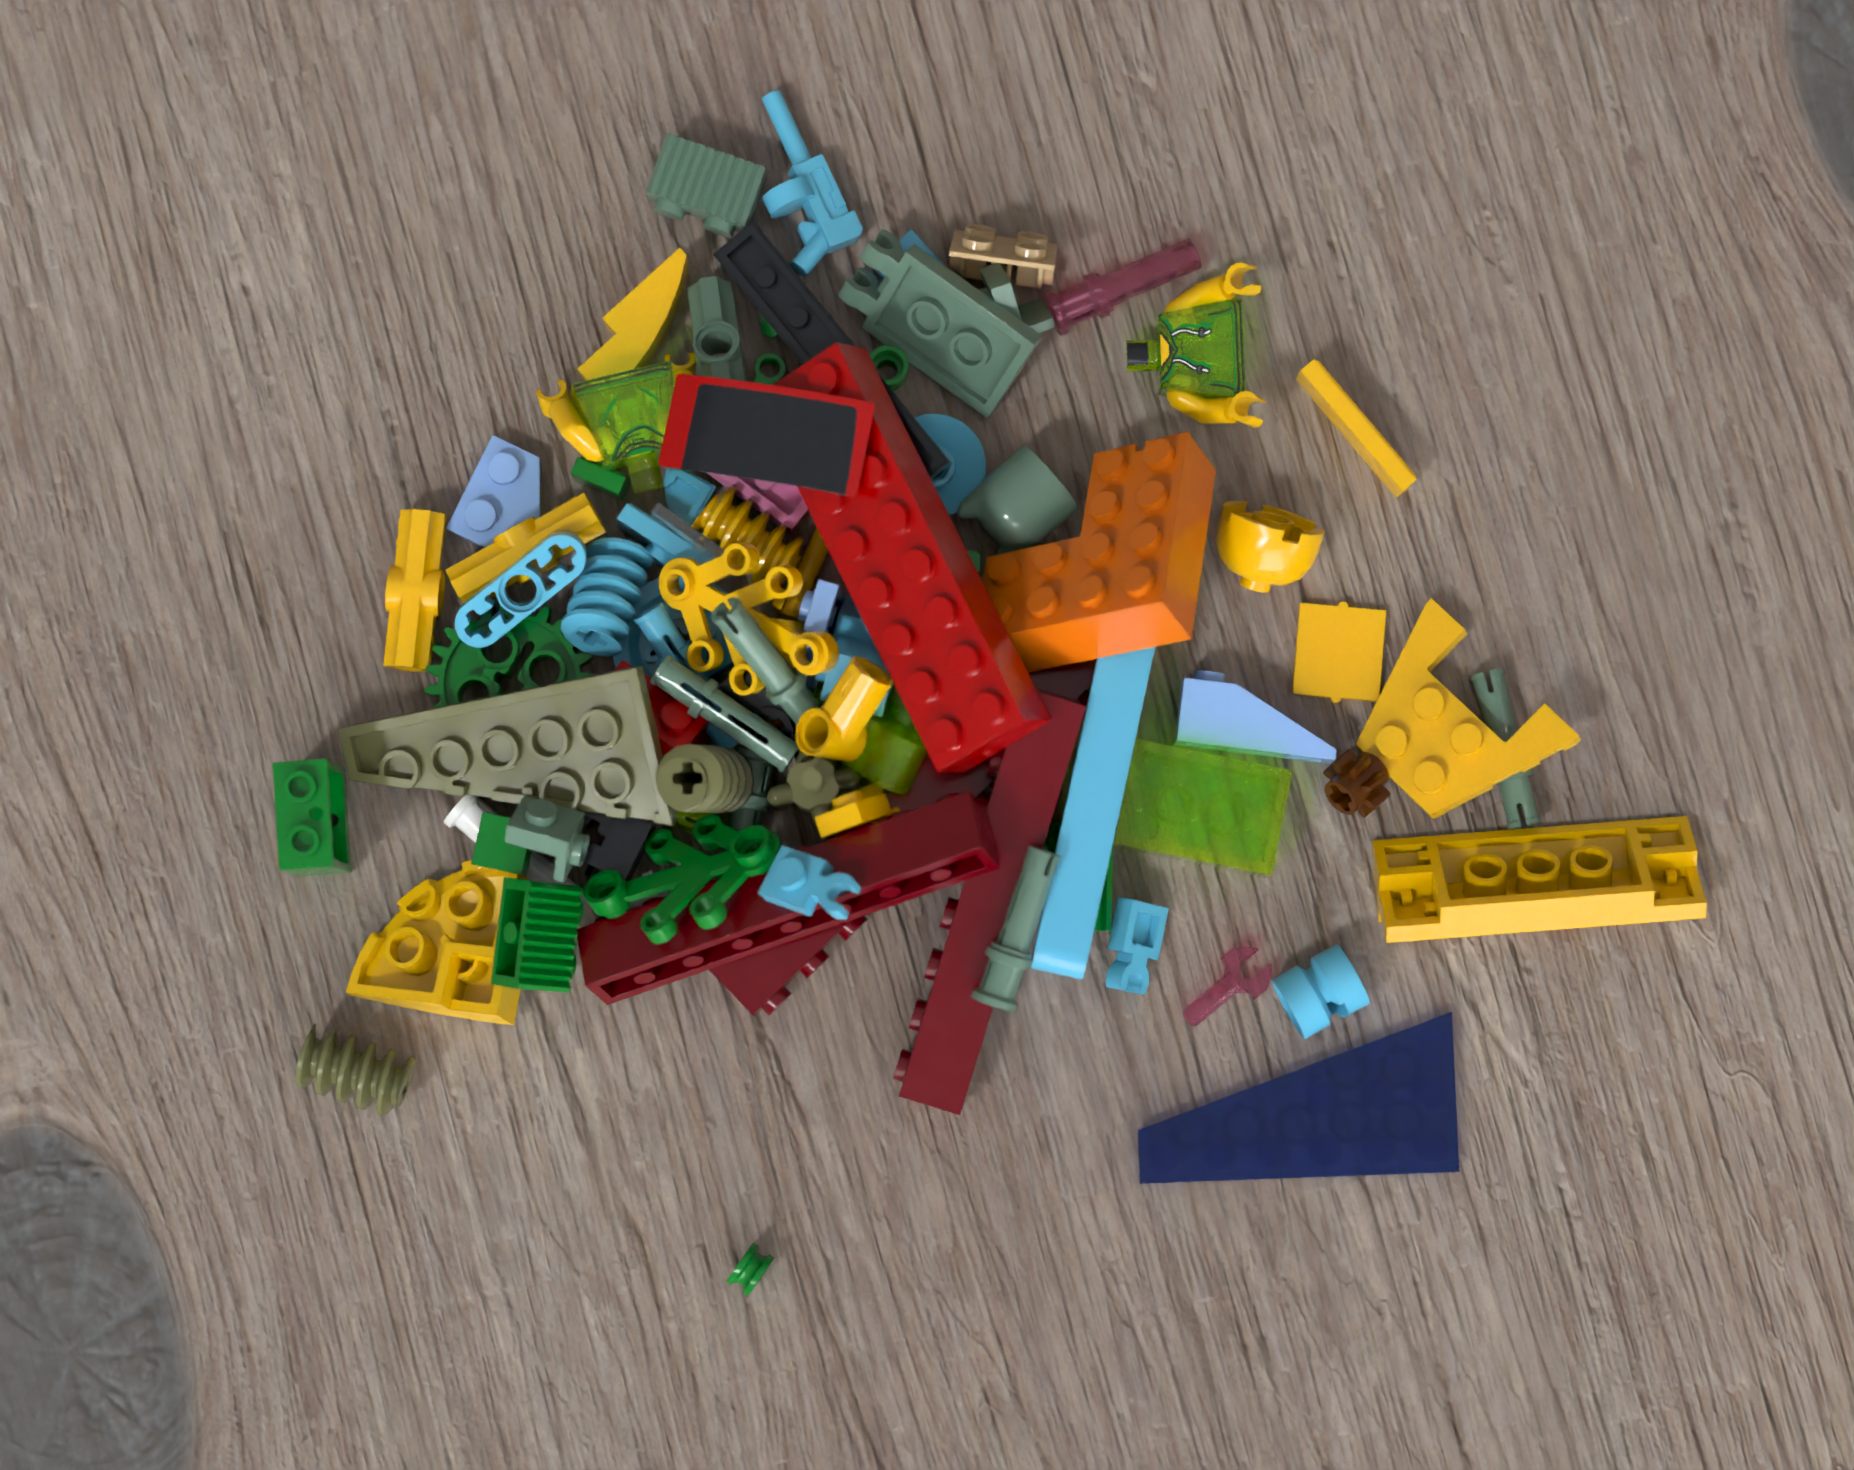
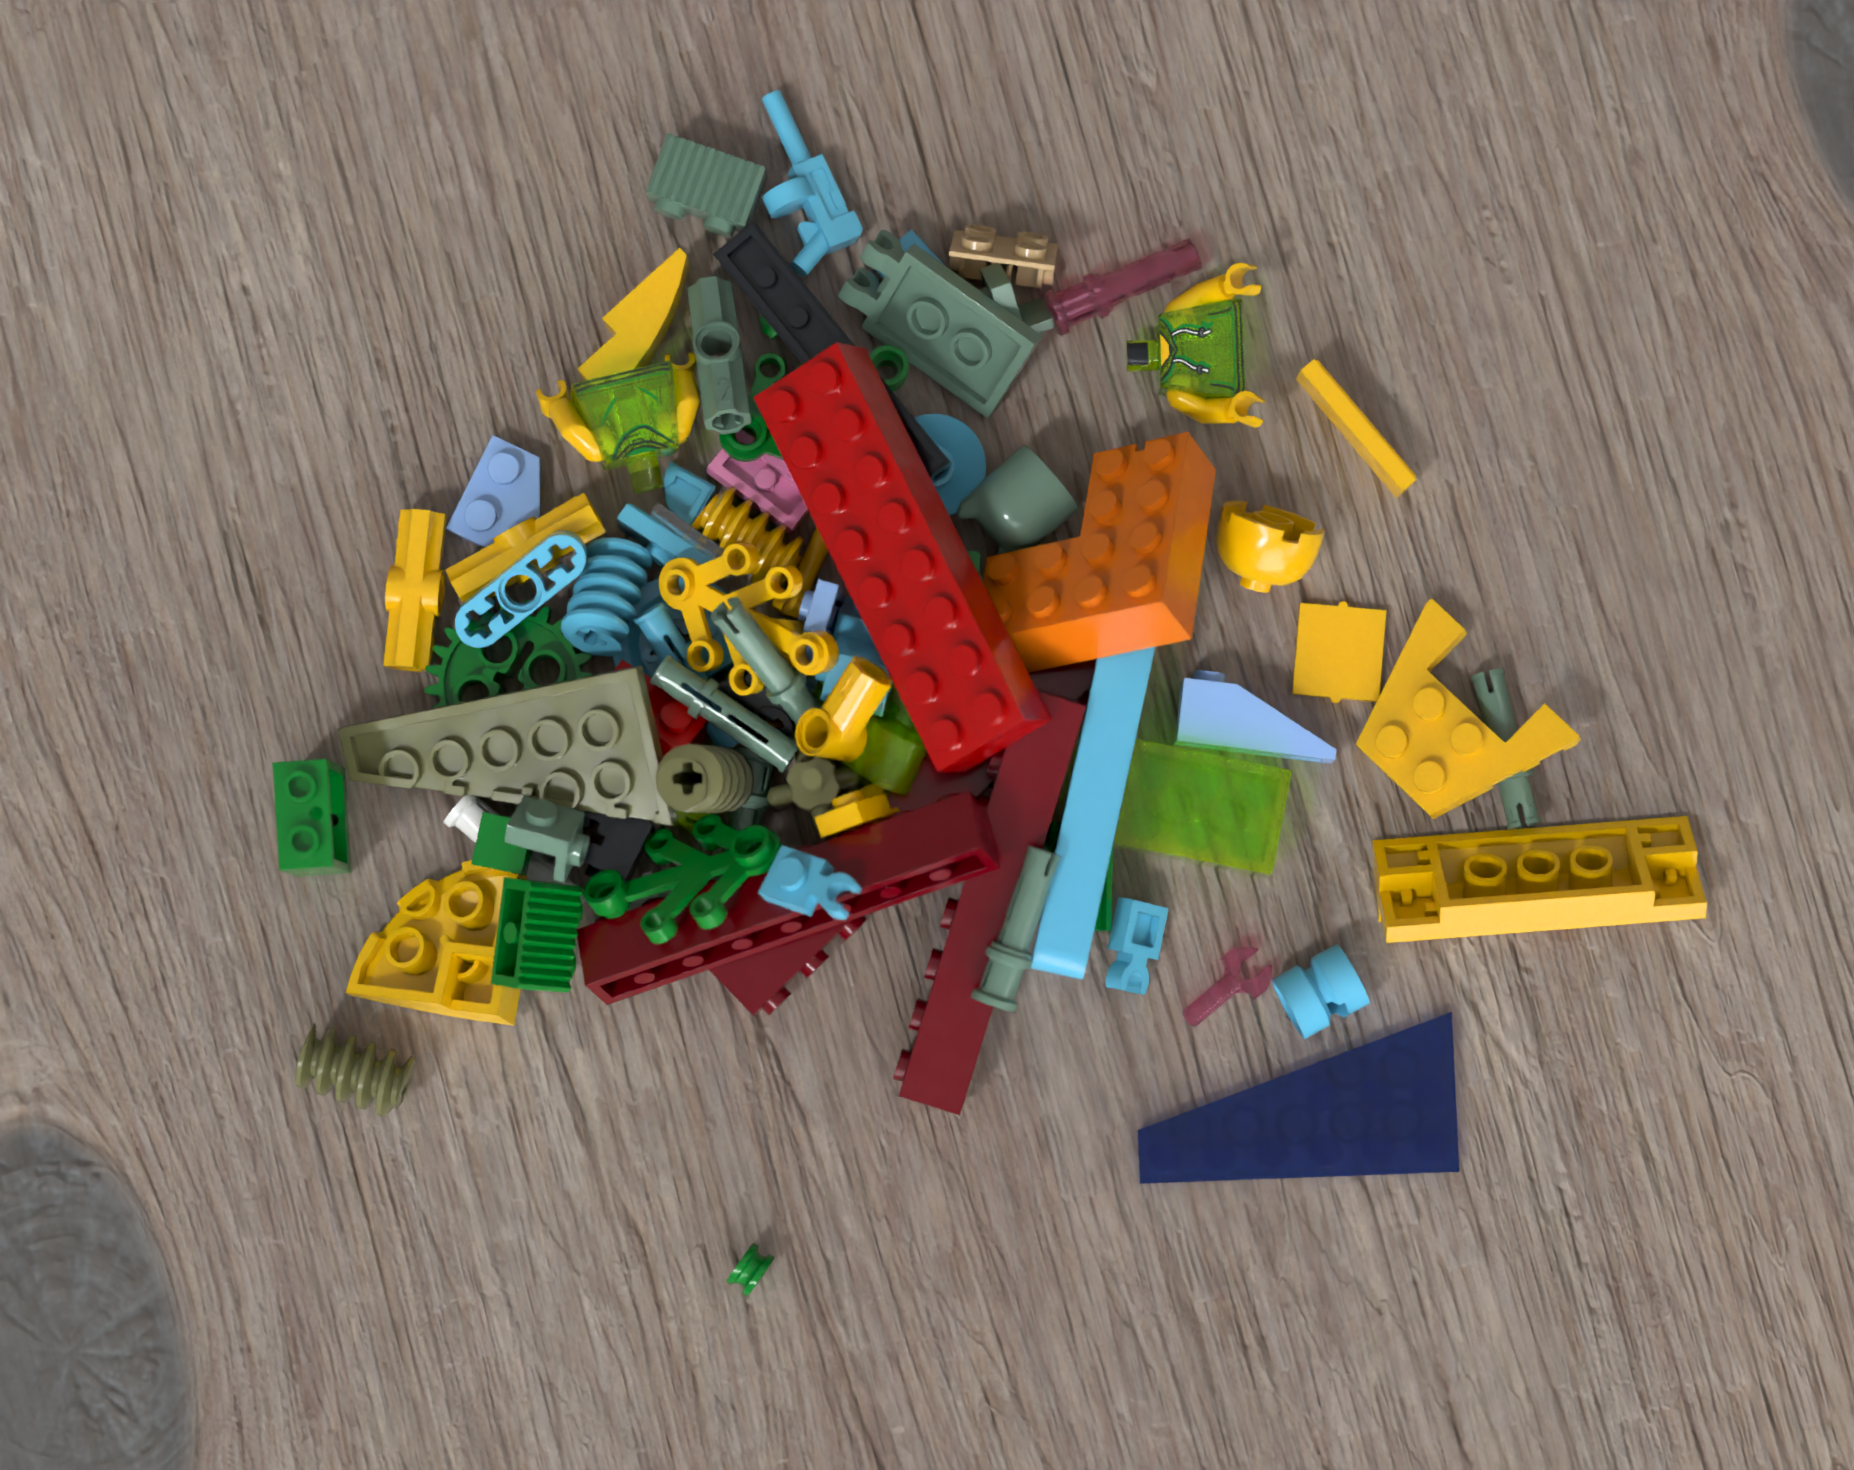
green tile [570,456,630,501] -> none
black sticker [658,374,875,497] -> none
reddish brown gear [1323,749,1391,818] -> none

